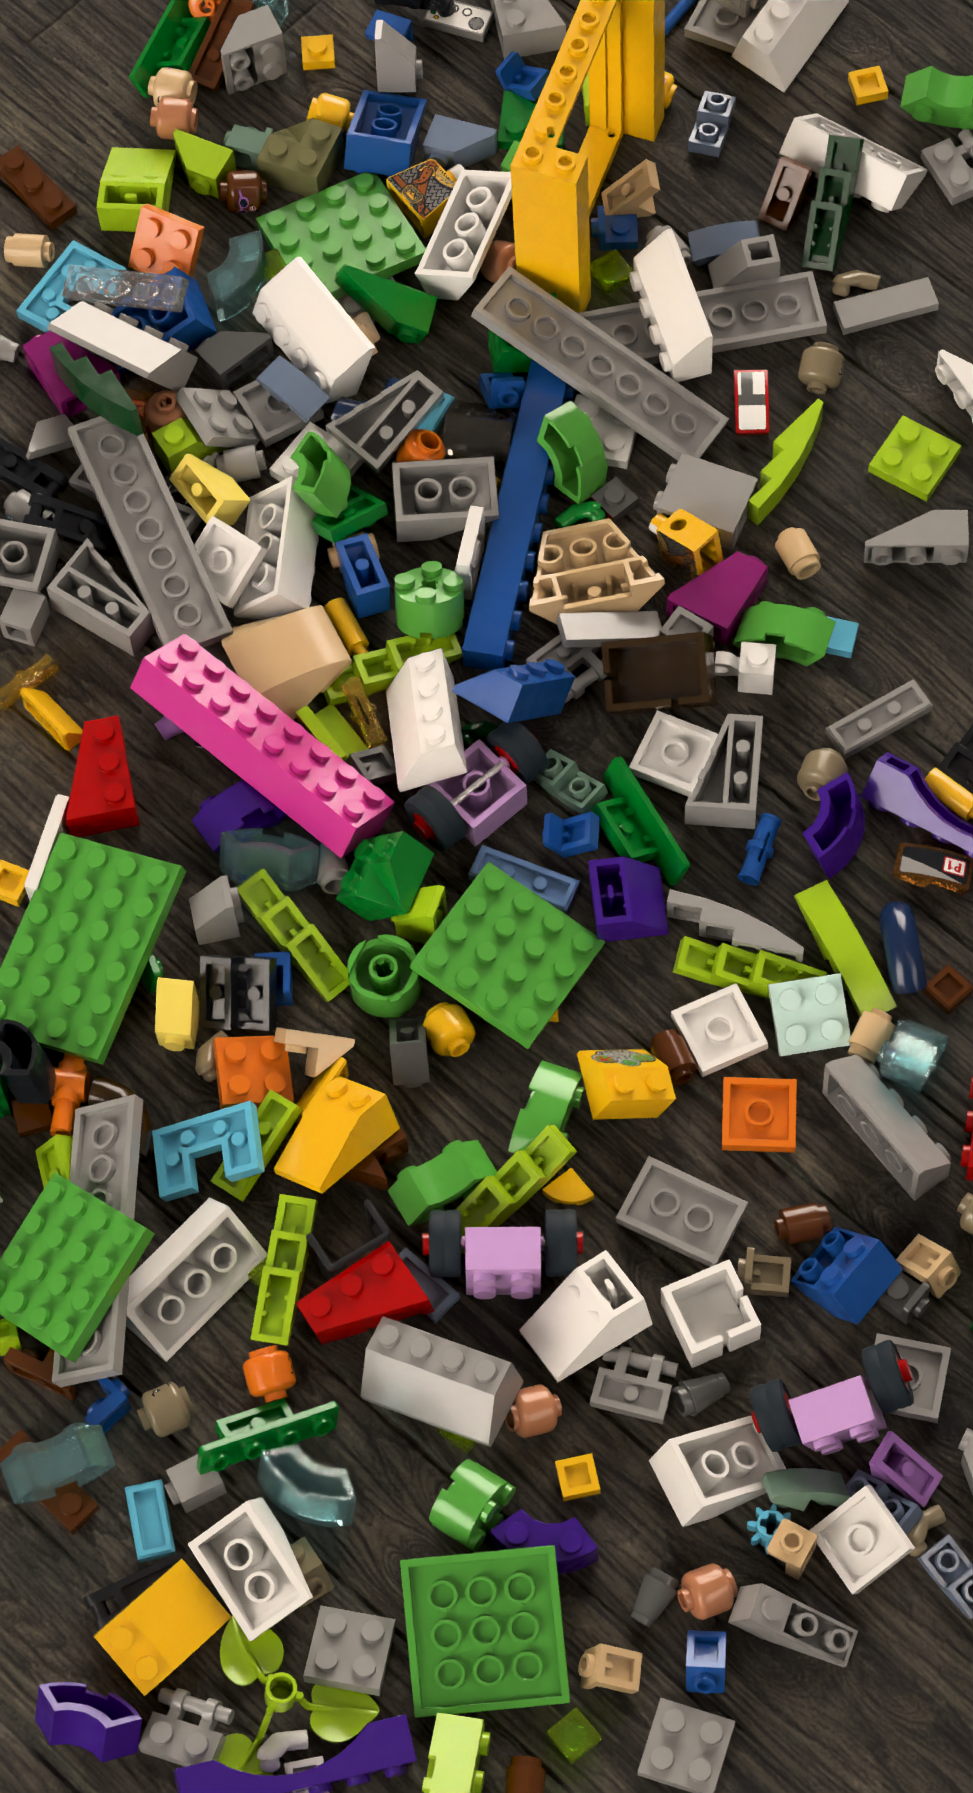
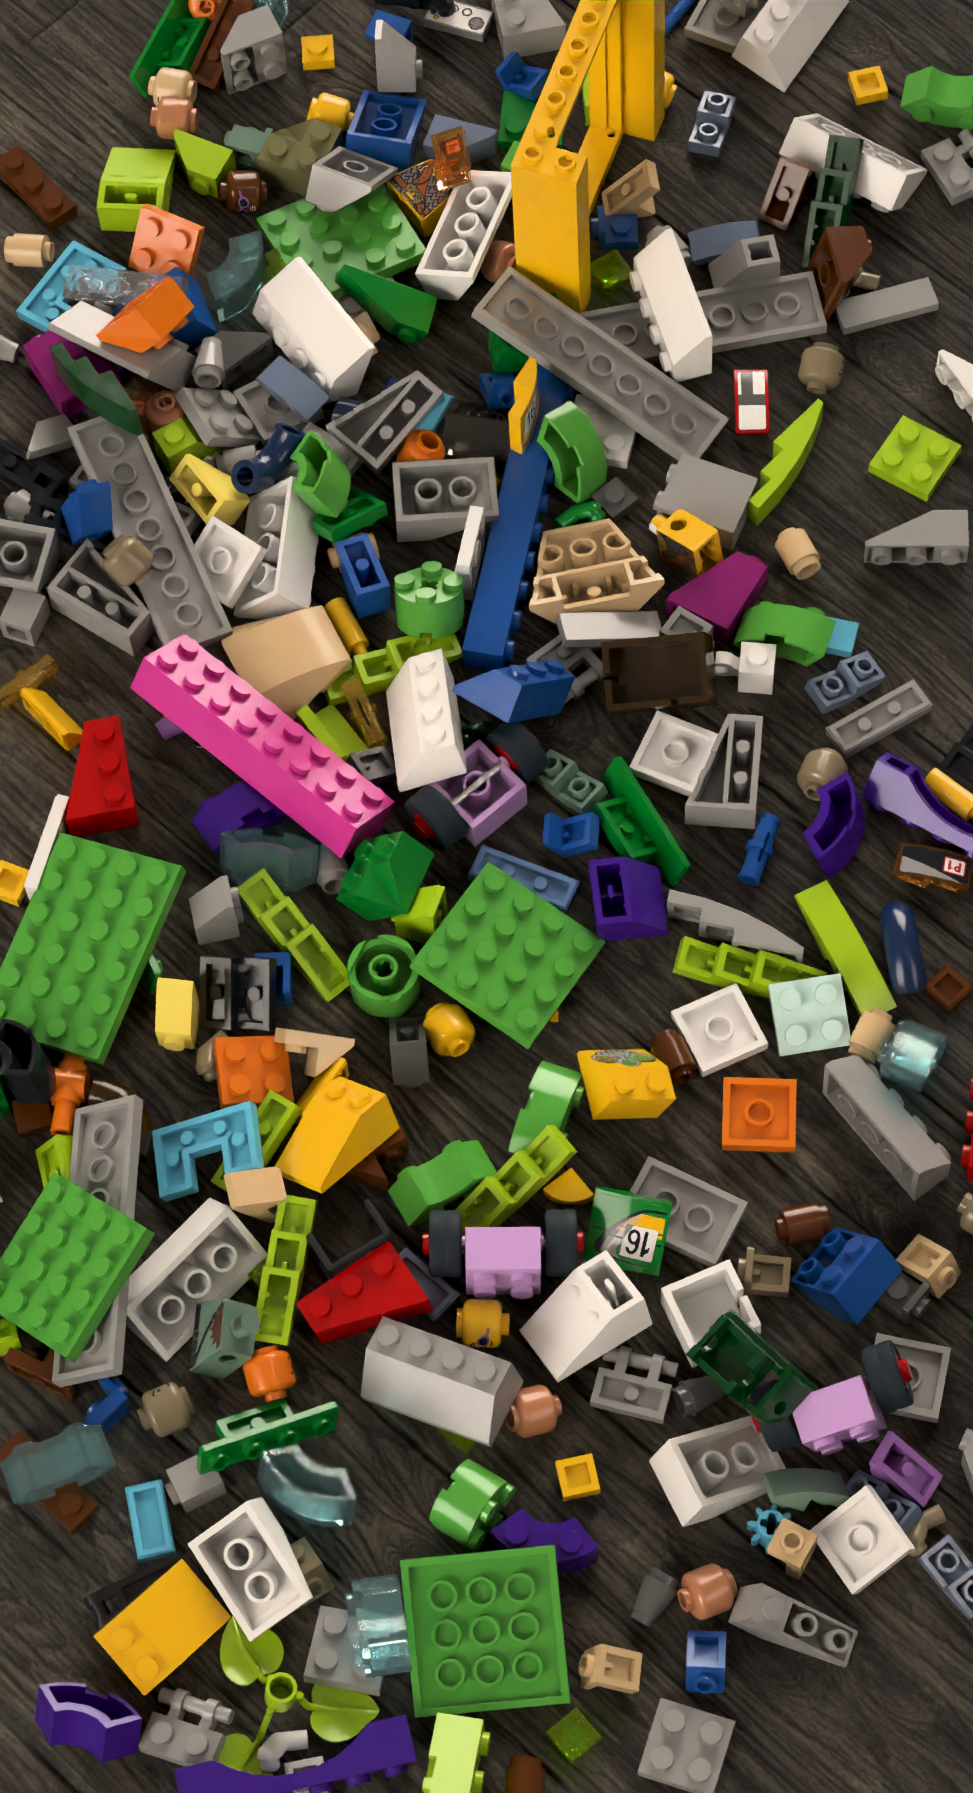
none -> blue slope [60,479,113,546]
none -> orange slope [96,275,195,353]
none -> dark tan head [102,535,154,586]
none -> sand green torso [190,1299,261,1380]
none -> light grey cone [192,337,225,389]
none -> tan slope [223,1167,287,1224]
none -> dark blue cylinder [231,423,306,494]
none -> light grey slope [305,146,398,212]
none -> clear light blue brick [345,1574,412,1678]
none -> clear orange slope [431,126,471,192]
none -> yellow head [456,1299,510,1348]
none -> yellow slope [508,356,539,454]
none -> slope [583,1186,672,1276]
none -> dark green piece [686,1308,815,1424]
none -> sand blue slope [804,651,886,714]
none -> reddish brown slope [807,226,873,321]

